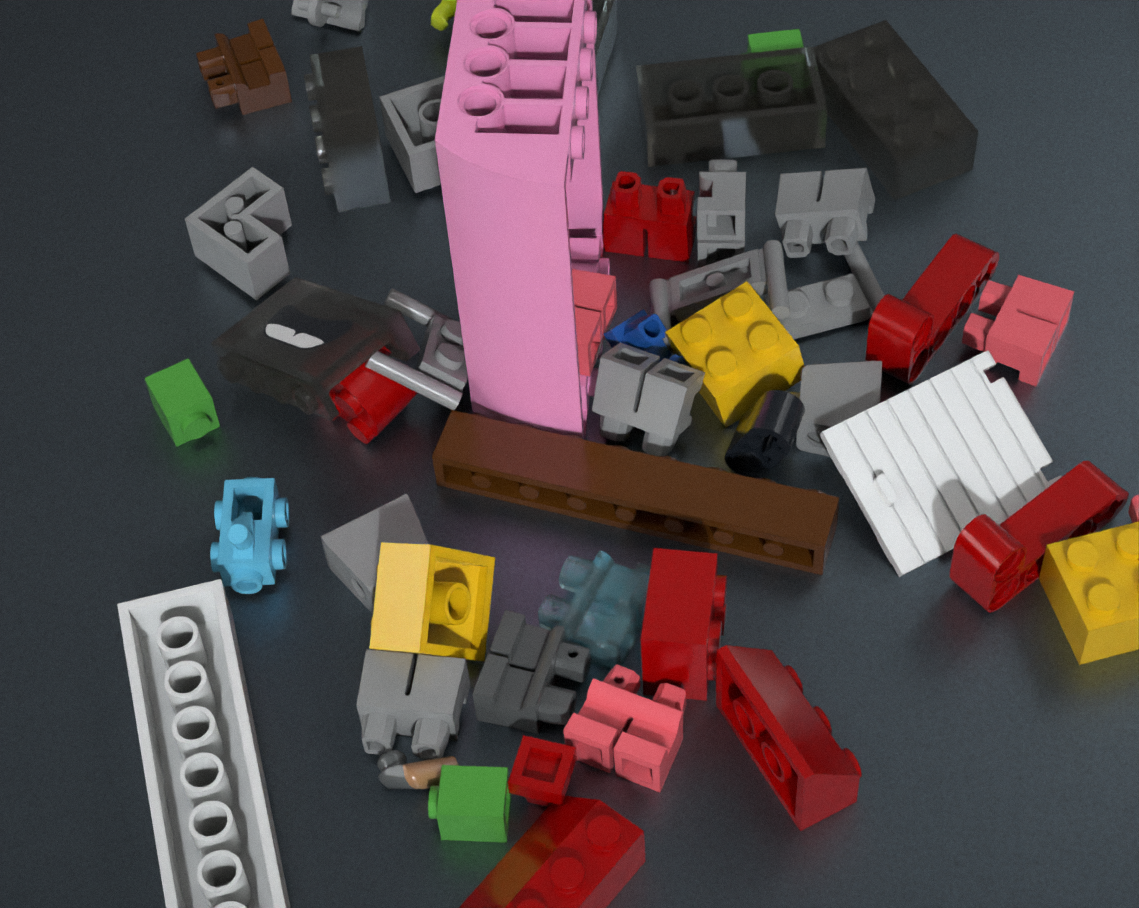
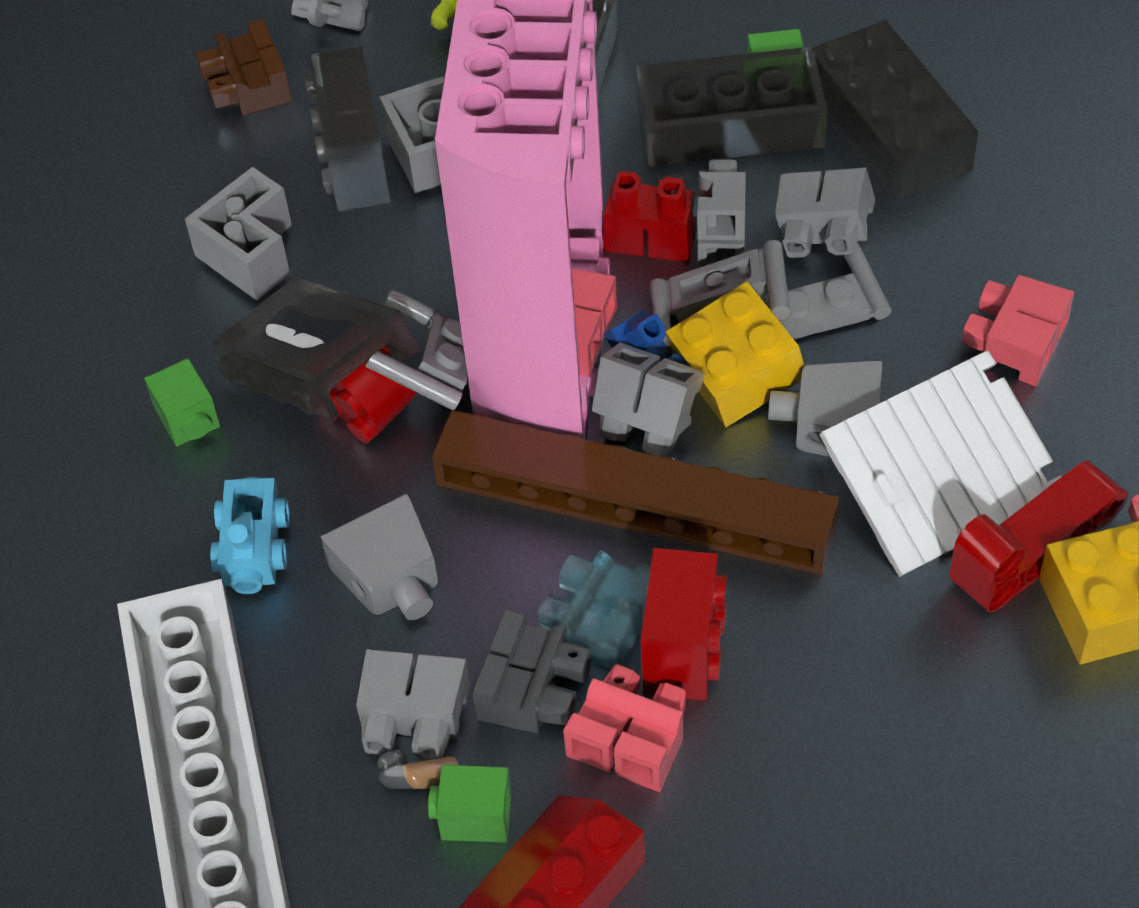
yellow slope [369,542,495,662] -> none
red tile [507,735,577,807] -> none
red slope [716,645,862,831] -> none
black beam [724,390,805,478] -> none
red beam [865,233,999,385] -> none

